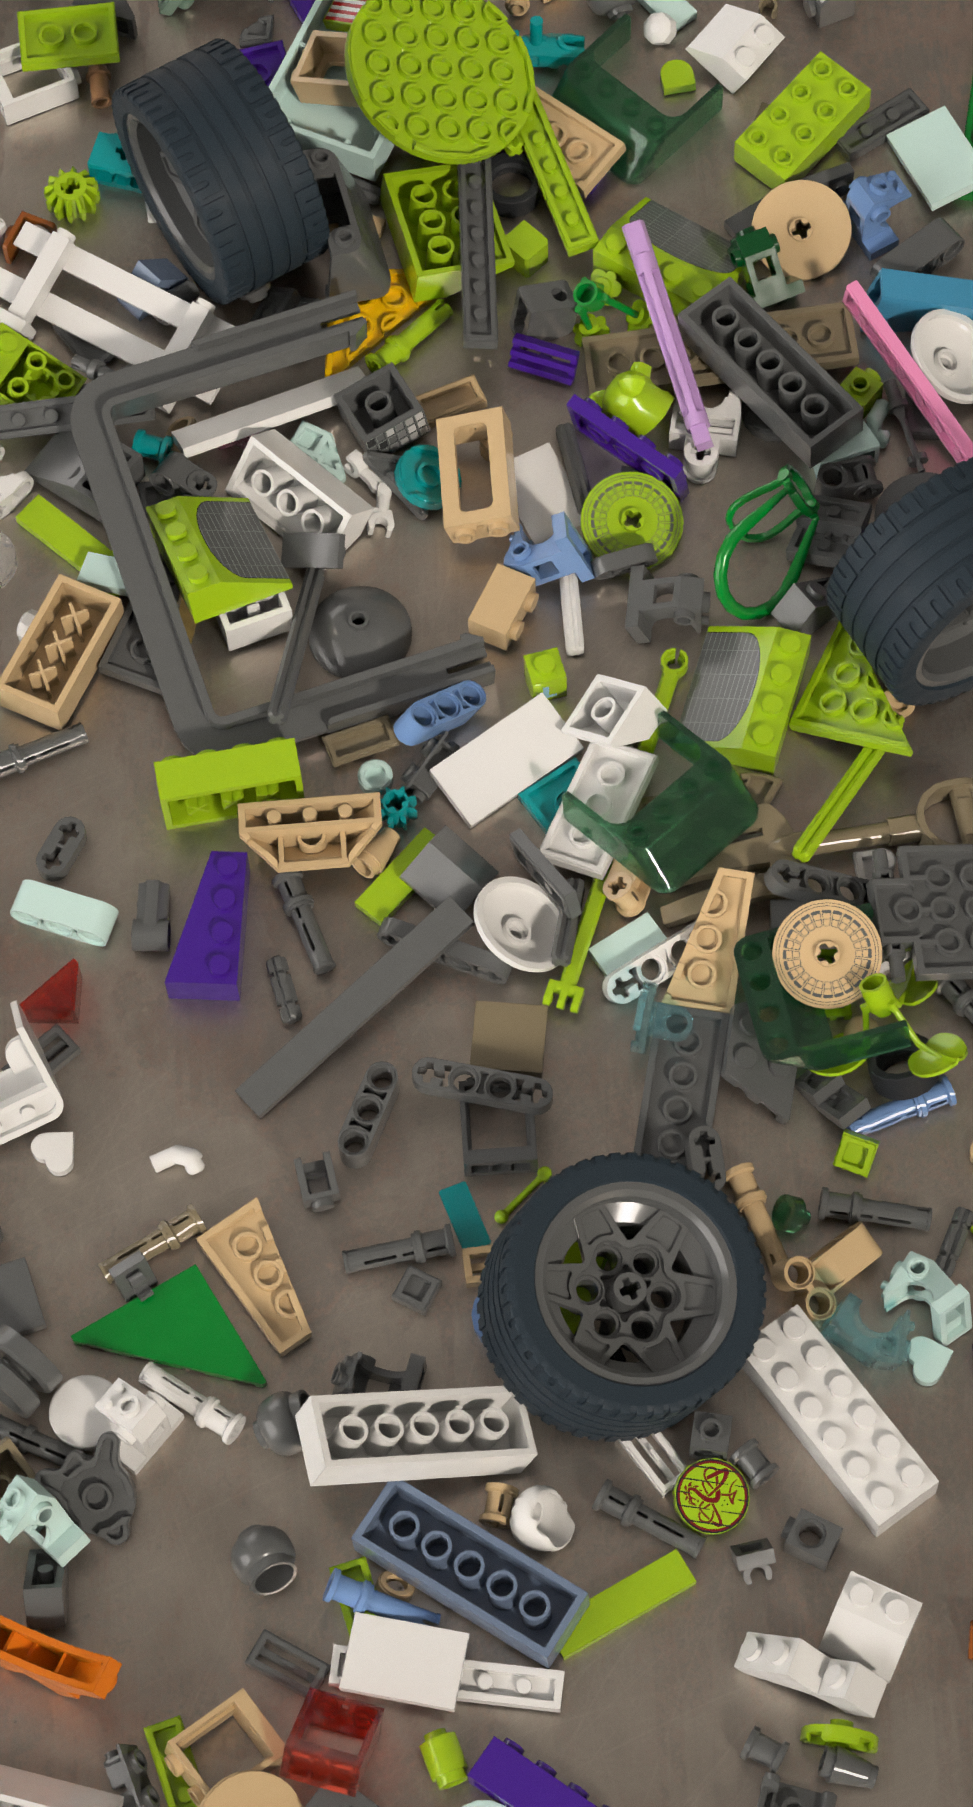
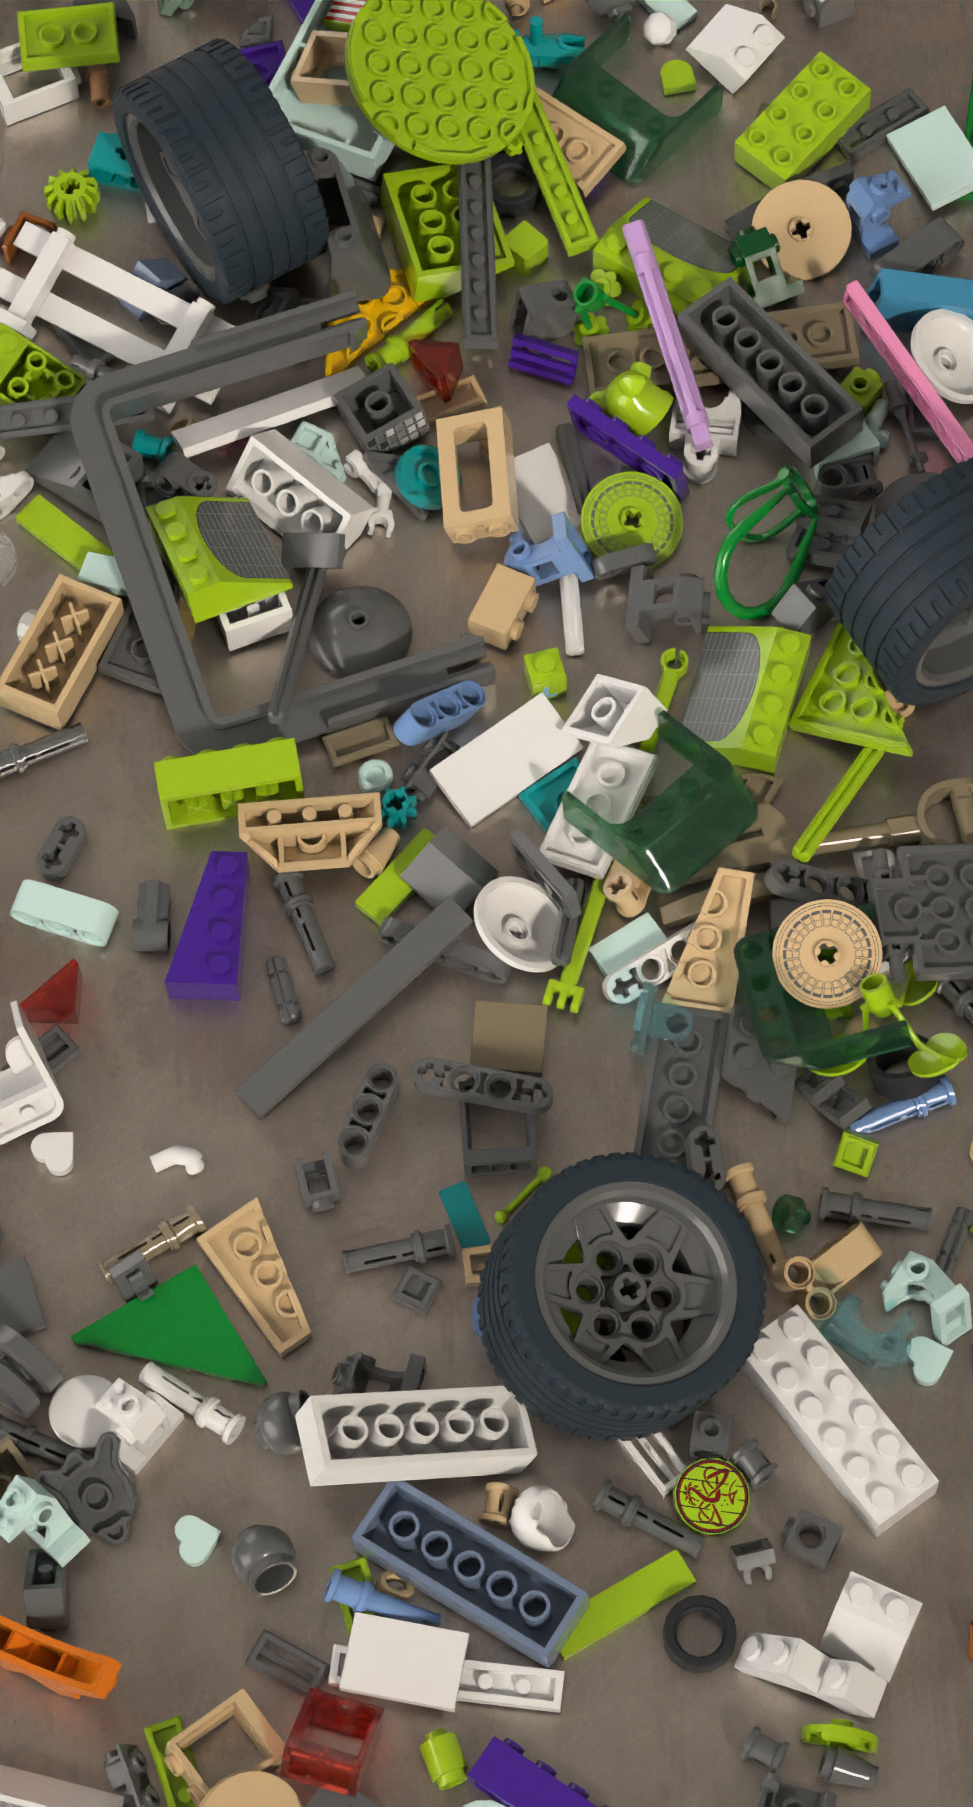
none -> light aqua tile [175,1515,223,1567]
none -> clear red slope [408,339,464,403]
none -> black tyre [663,1595,737,1674]

